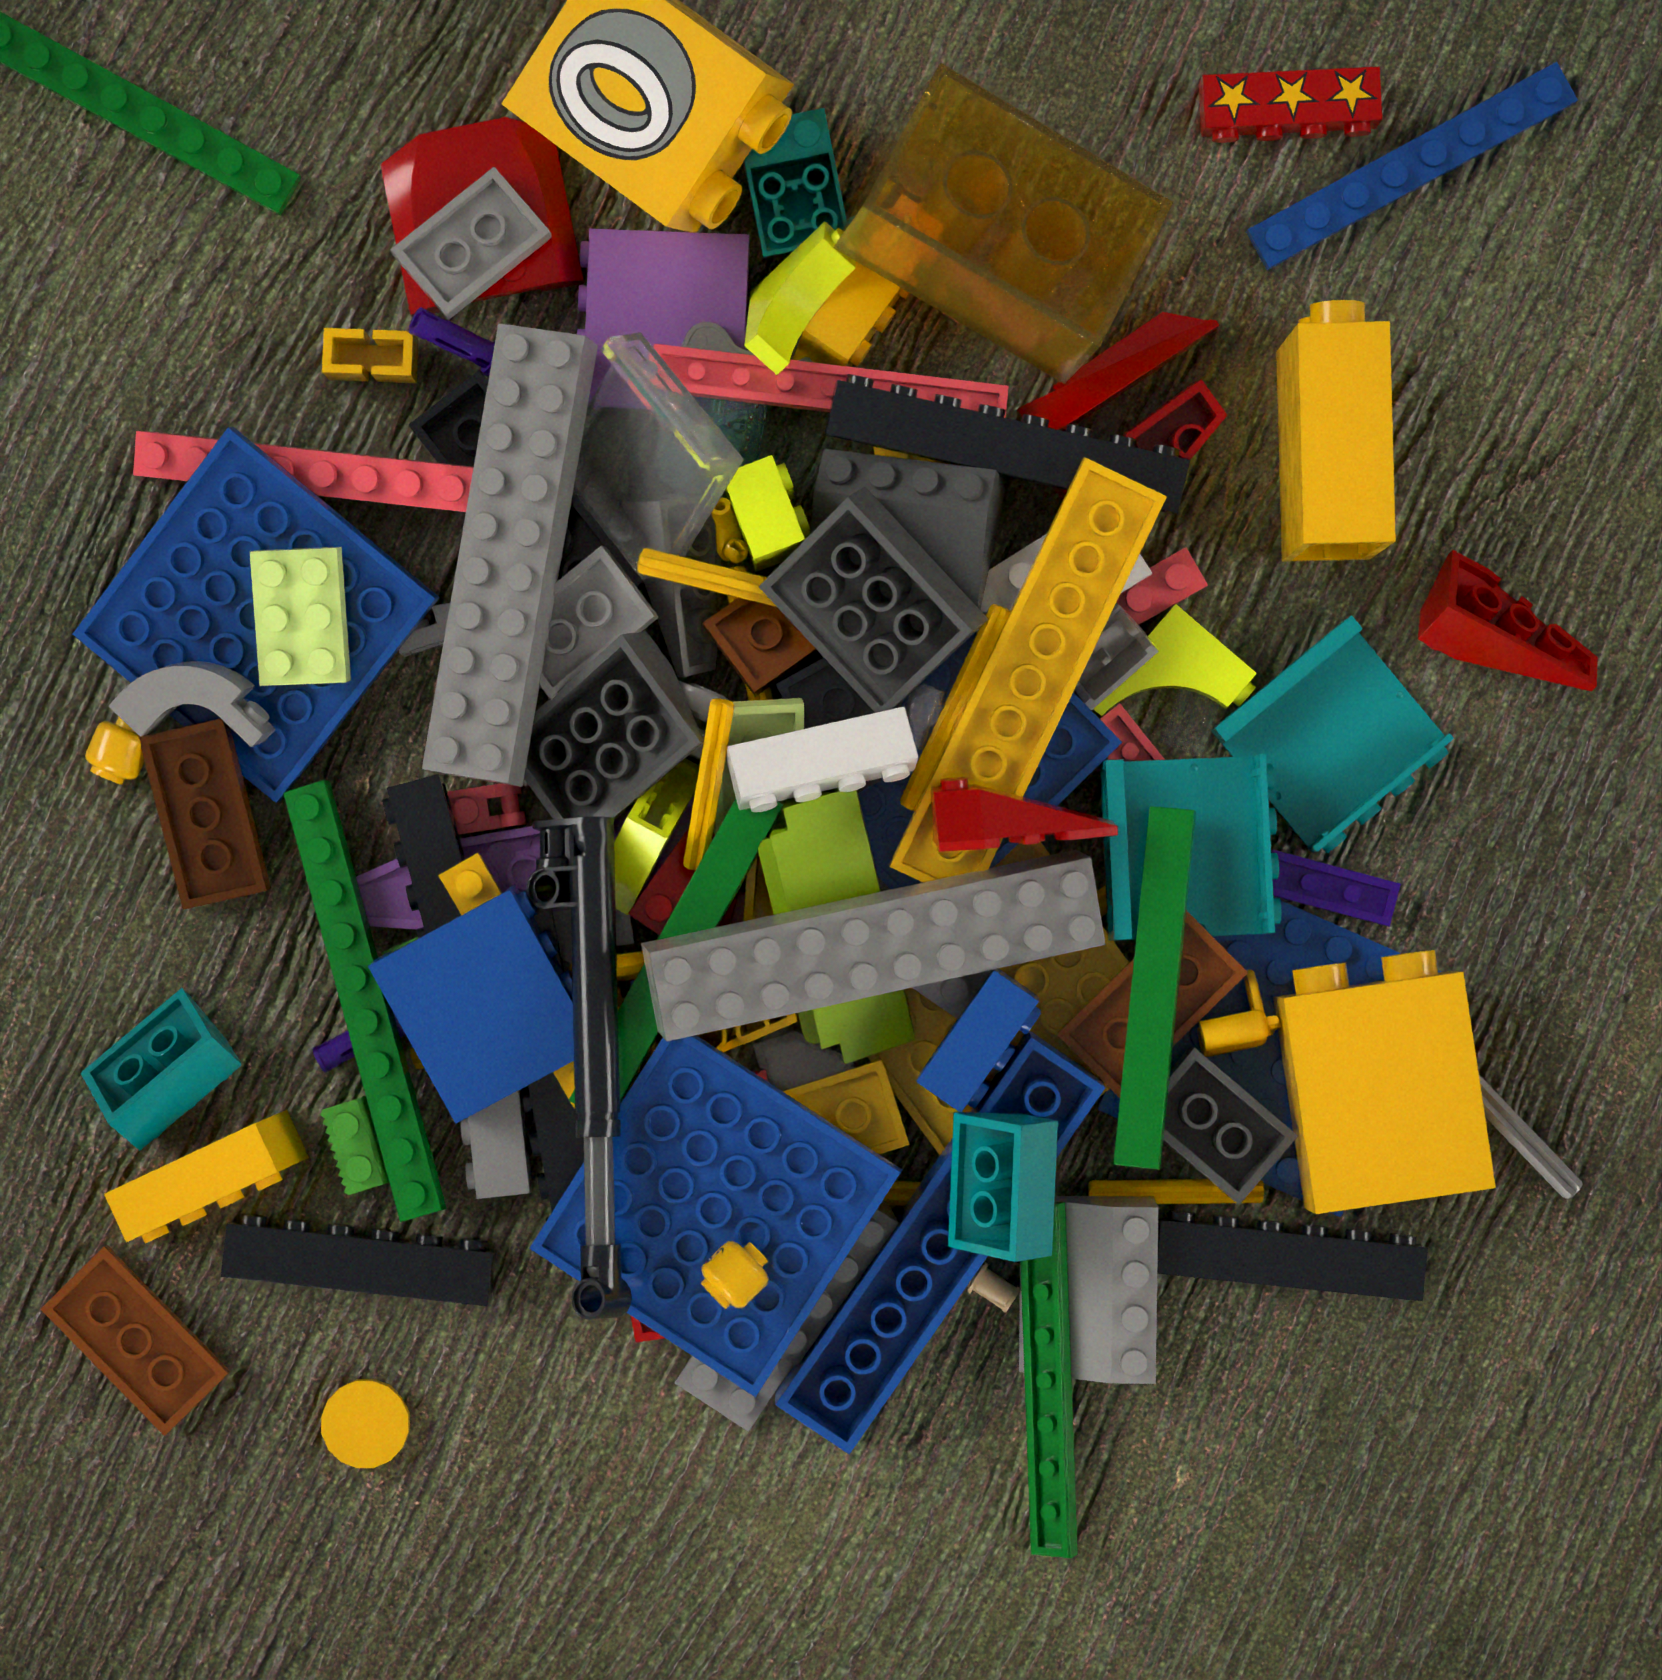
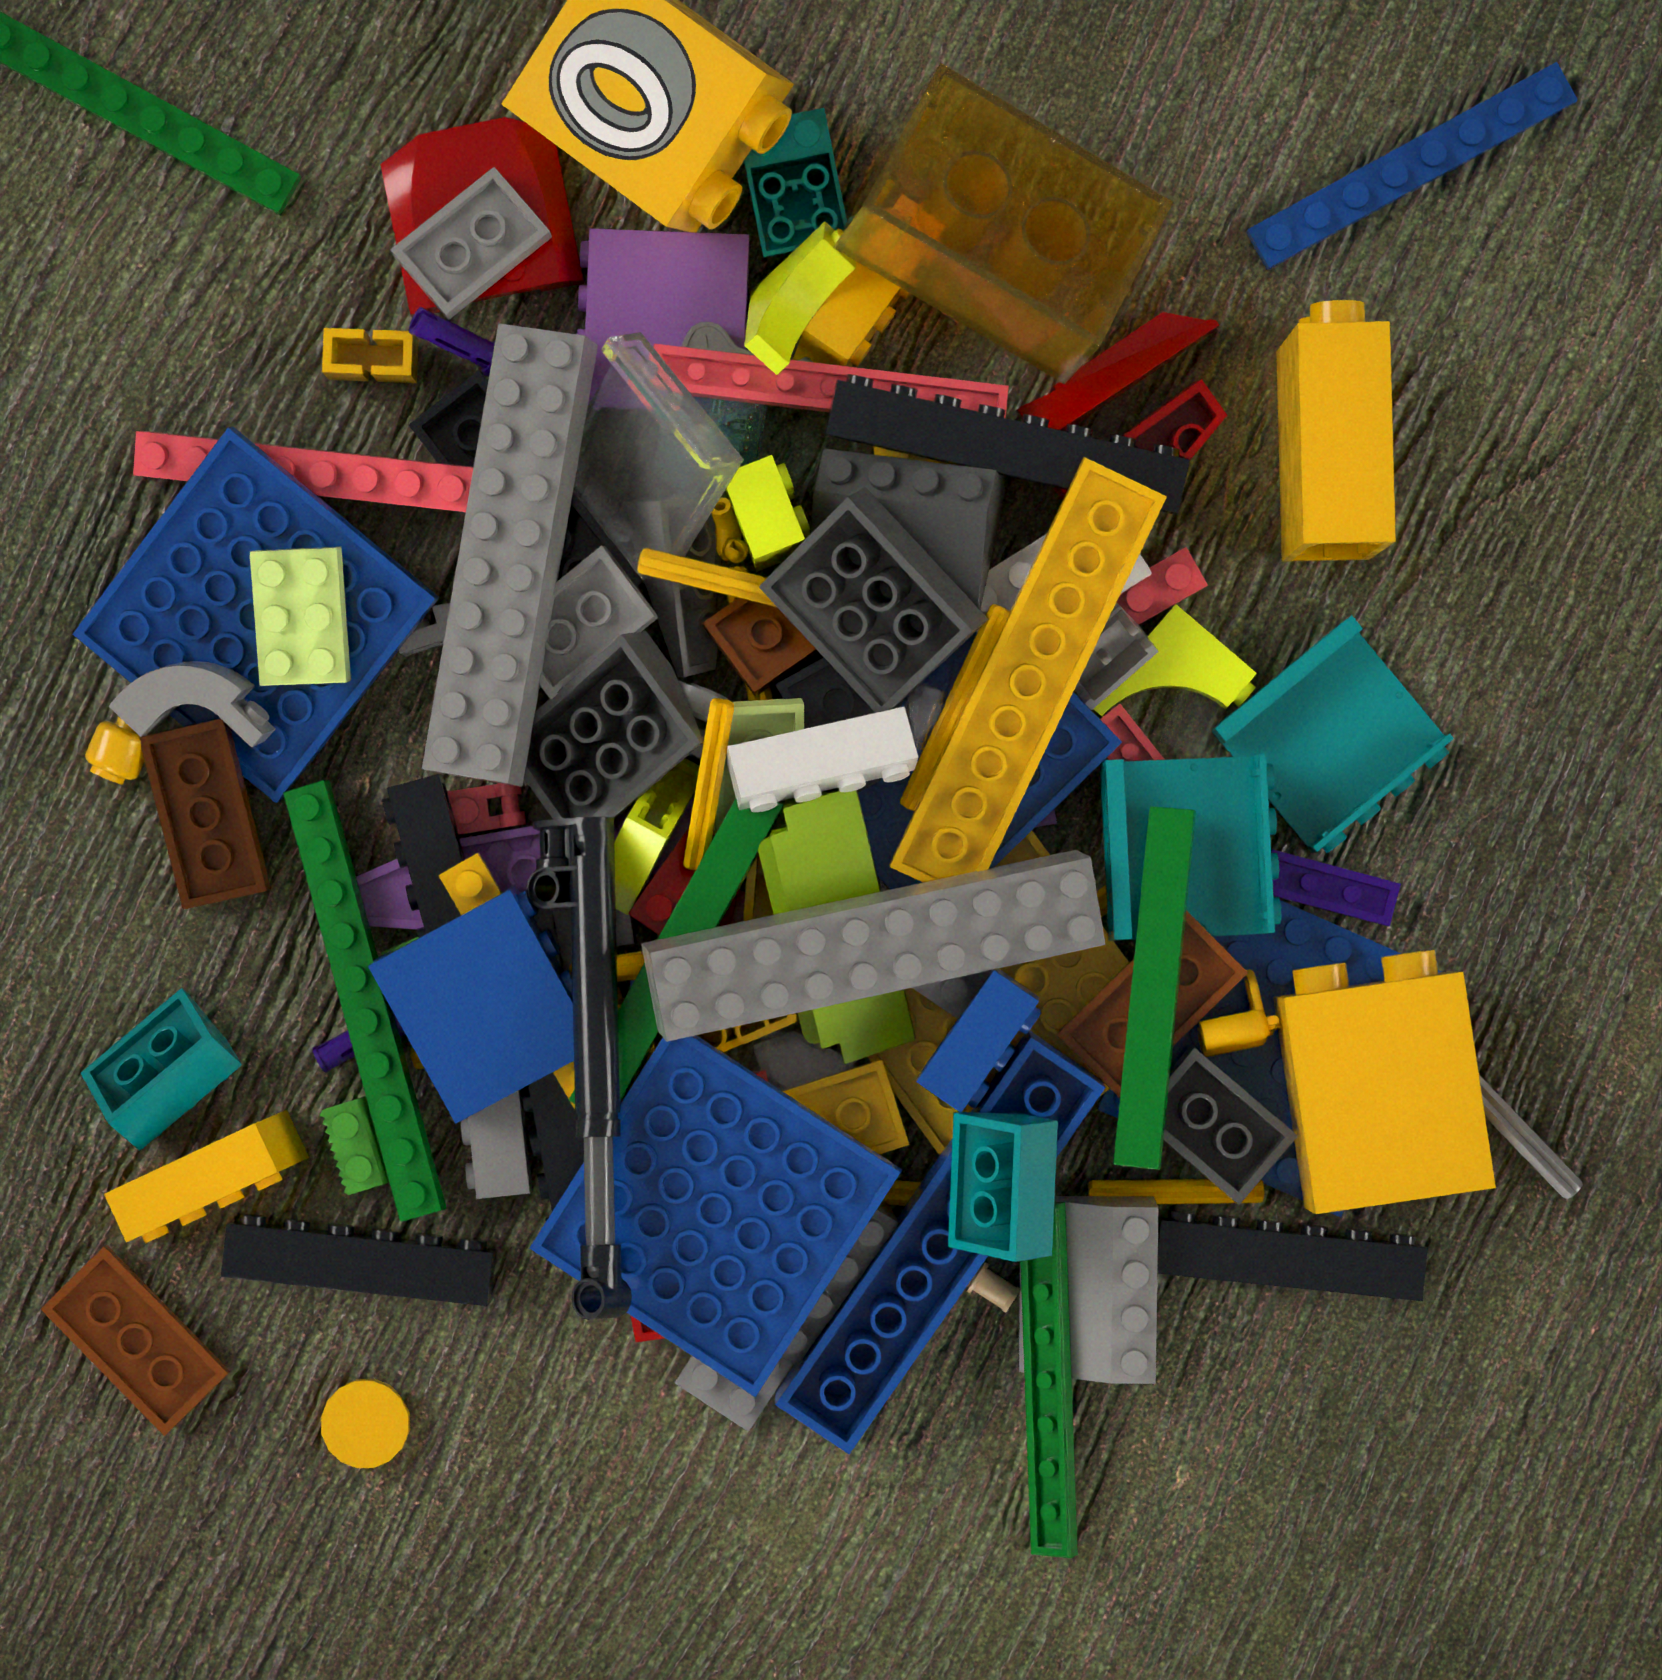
yellow head [701,1241,769,1309] -> none
red wedge [931,777,1118,852] -> none
red brick [1198,67,1382,143] -> none
red wedge [1418,549,1598,692] -> none

